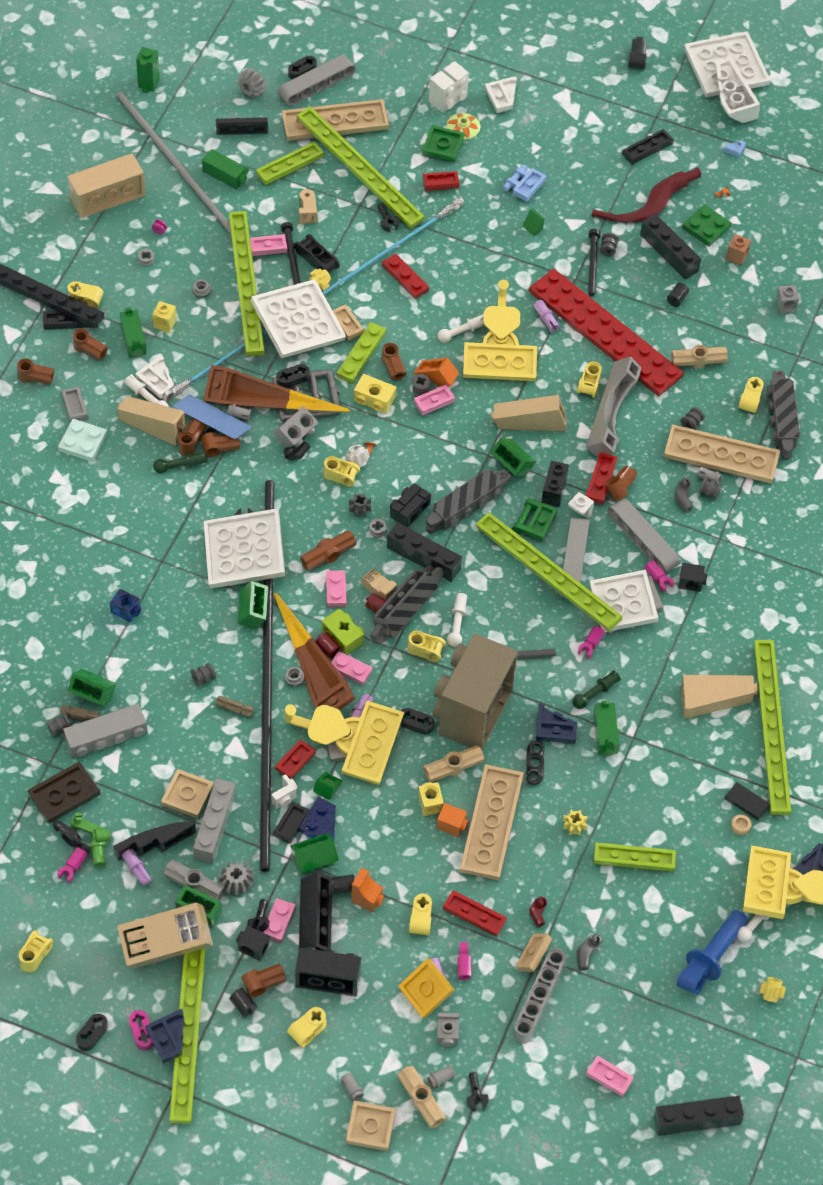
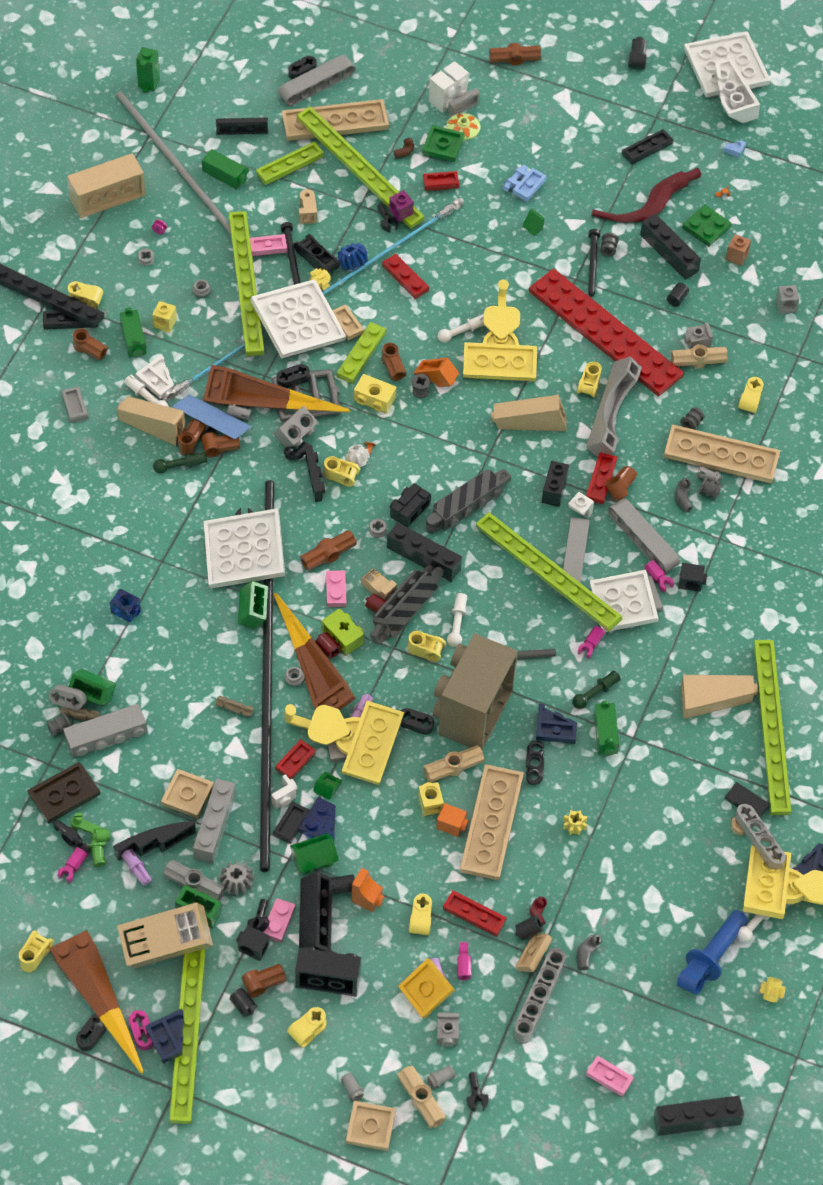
dark orange piece [17,358,54,384] -> none
light aqua plate [58,419,107,462] -> none
dark grey bush [190,663,216,687] -> none
light grey gear [237,68,266,98] -> none
bright pink plate [332,651,373,686] -> none
dark grey gear [349,493,371,517] -> none
bright pink plate [414,385,455,416] -> none
white wing [485,76,517,113] -> none
green brick [490,438,536,476] -> none
green plate [512,498,558,541] -> none
lavender axle [534,300,560,332] -> none
lime plate [594,842,676,872] -> none
dark grey hinge [766,370,800,460] -> none
none -> light grey beam [49,685,87,710]
none -> dark orange plate [50,930,143,1074]
none -> black plate [305,445,325,502]
none -> blue gear [337,243,368,271]
none -> magenta brick [389,190,414,222]
none -> reddish brown arm [393,138,415,159]
none -> light grey tile [448,88,480,117]
none -> dark orange piece [489,43,541,66]
none -> black piece [515,915,544,940]
none -> light grey brick [684,322,713,349]
none -> light grey beam [735,804,786,869]

